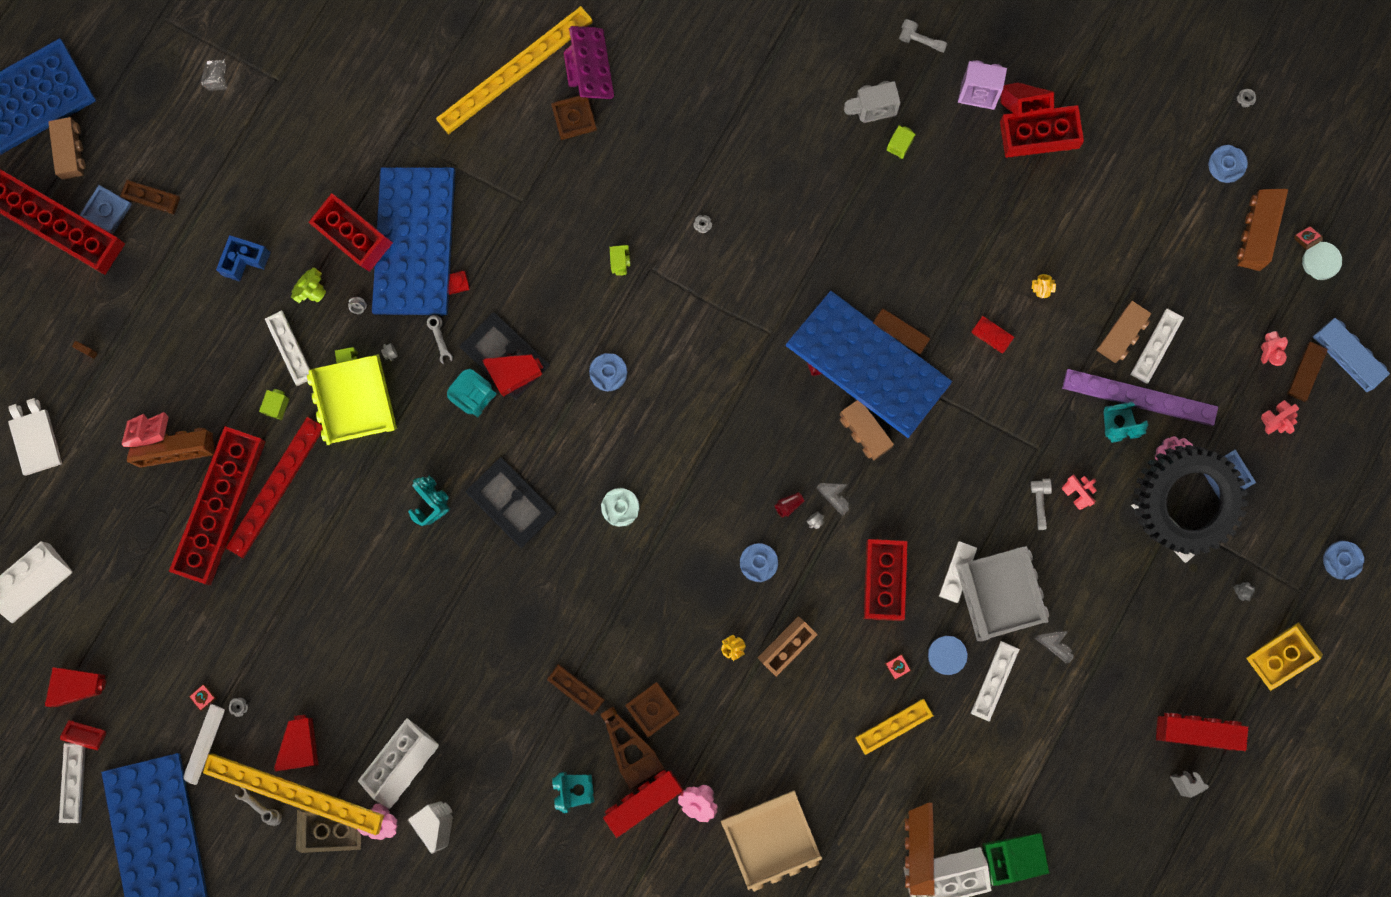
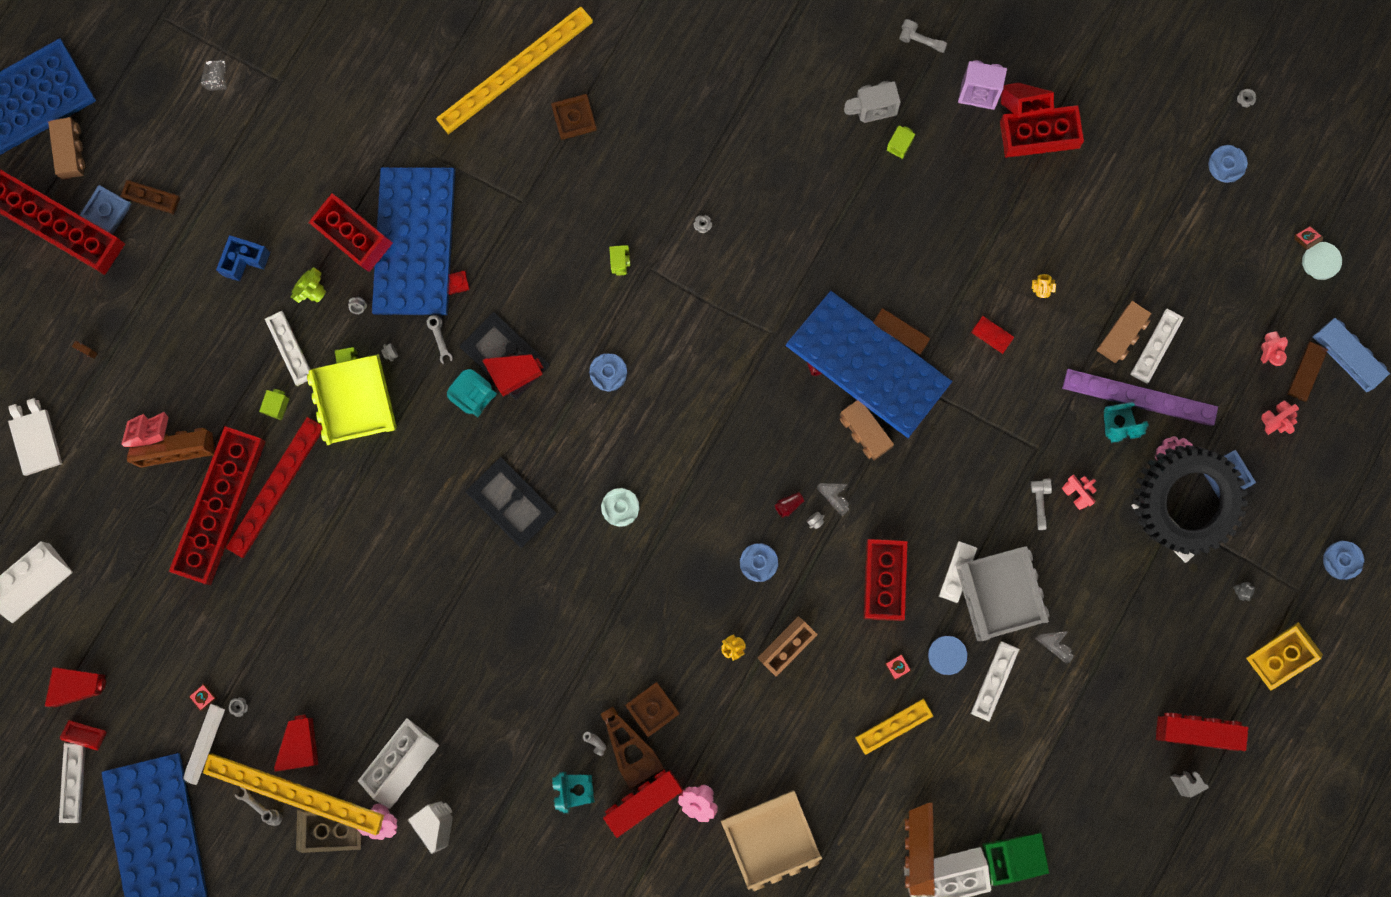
teal piece [408,476,450,526] -> none
reddish brown tile [547,664,605,715] -> none
magenta bracket [563,26,614,99] -> none
dark orange slope [1237,189,1288,271] -> none
none -> light grey arm [583,732,607,756]

